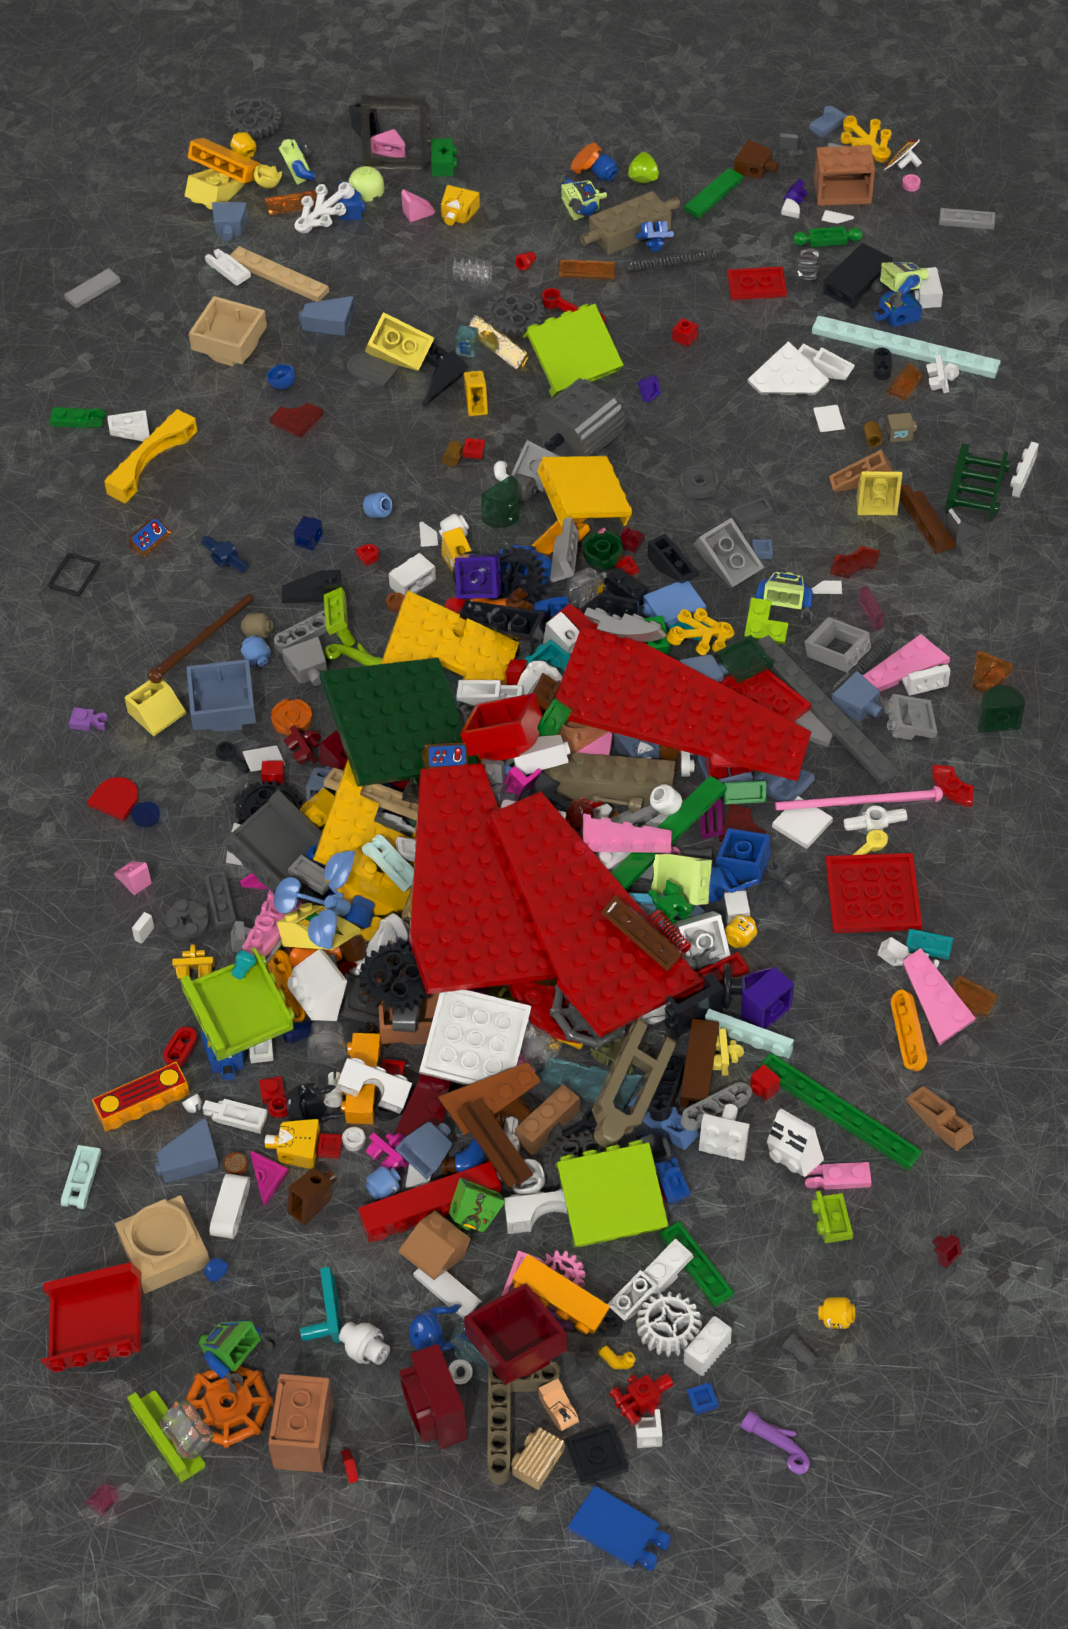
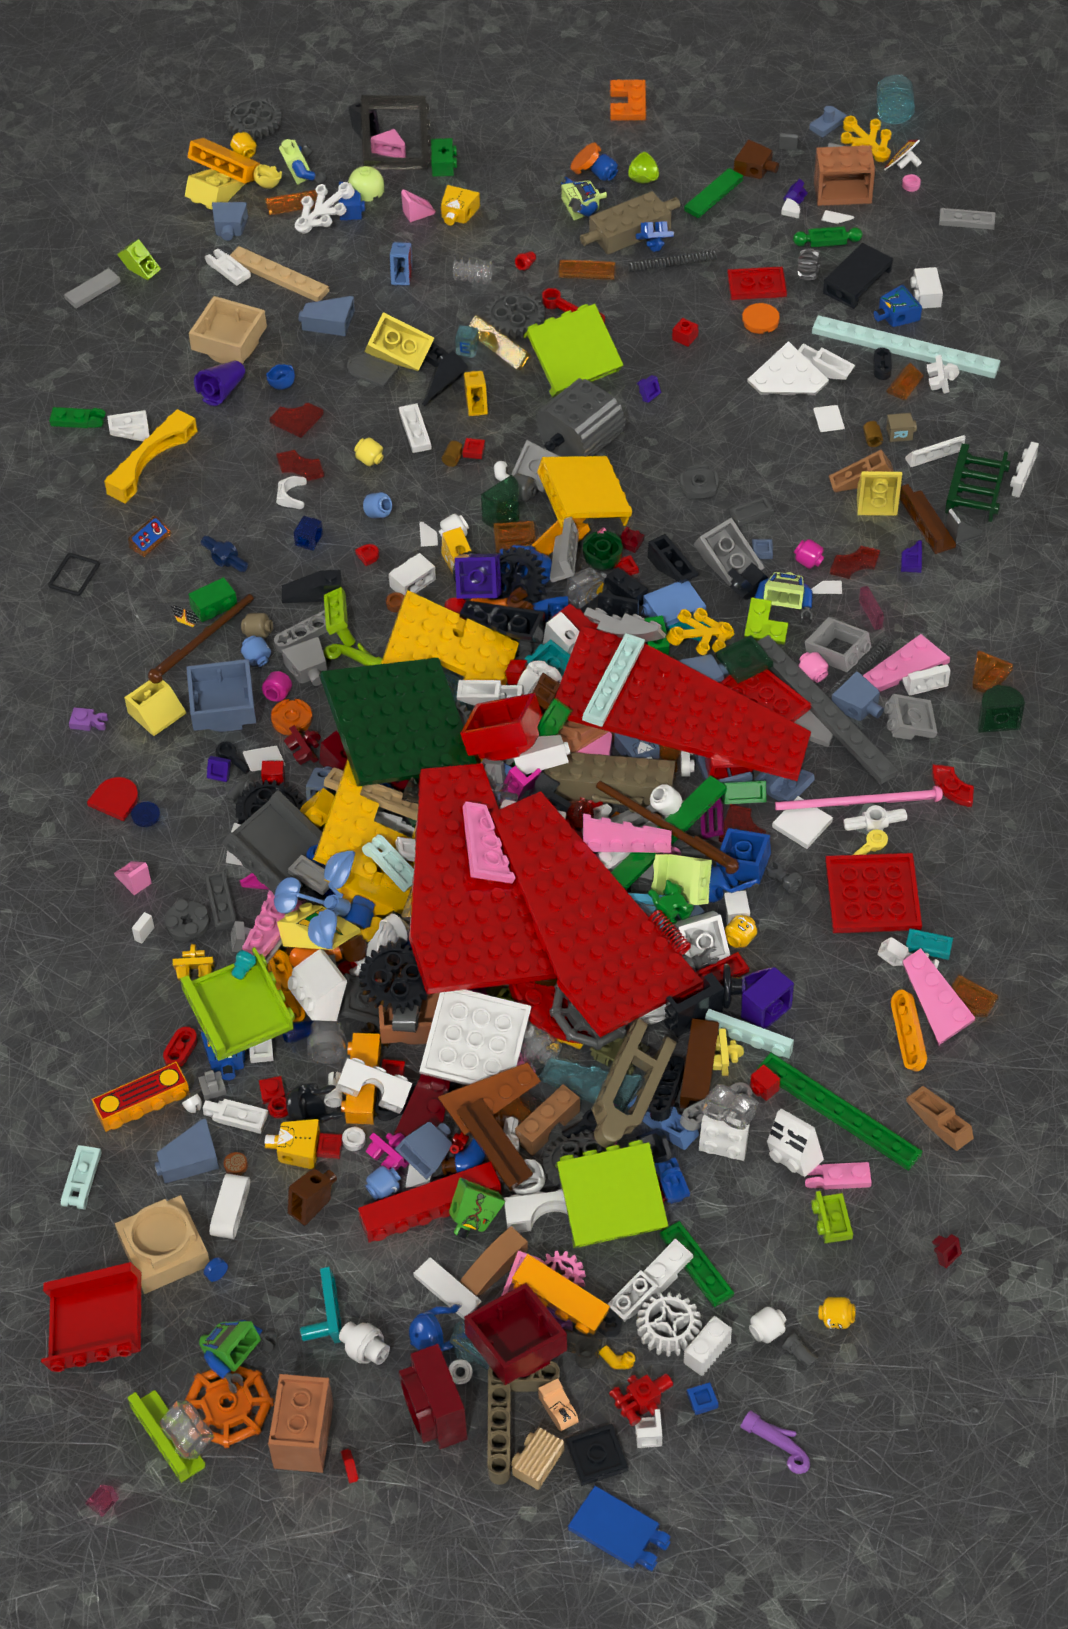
dark pink tile [250,1151,289,1206] -> none
medium nougat slope [399,1211,470,1280] -> none
slope [422,742,468,770] -> none
reddish brown panel [601,896,687,971] -> none
torso [871,262,929,308] -> none
none -> lime slope [117,239,161,280]
none -> sticker [171,605,199,627]
none -> green brick [188,577,237,622]
none -> dark purple cone [194,360,245,406]
none -> light grey tile [198,1070,227,1100]
none -> dark purple tile [207,756,231,782]
none -> dark pink head [262,671,292,702]
none -> clear red tile [276,450,324,481]
none -> white helmet [276,476,307,509]
none -> light yellow head [354,437,384,467]
none -> medium blue torso [390,242,412,285]
none -> white plate [399,403,431,453]
none -> red plate [450,1131,469,1154]
none -> medium nougat slope [459,1226,528,1297]
none -> bright pink wing [463,802,516,884]
none -> clear orange wing [494,521,535,553]
none -> light aqua plate [582,633,645,727]
none -> reddish brown bar [596,781,739,874]
none -> orange plate [610,79,646,120]
none -> clear brick [702,1084,759,1130]
none -> black brick [727,563,769,600]
none -> orange tile [742,303,780,334]
none -> white head [749,1307,786,1343]
none -> dark pink head [794,539,825,569]
none -> bright pink head [798,652,829,683]
none -> clear light blue wheel [876,75,915,124]
none -> dark purple tile [901,540,922,573]
none -> white slope [905,435,965,467]

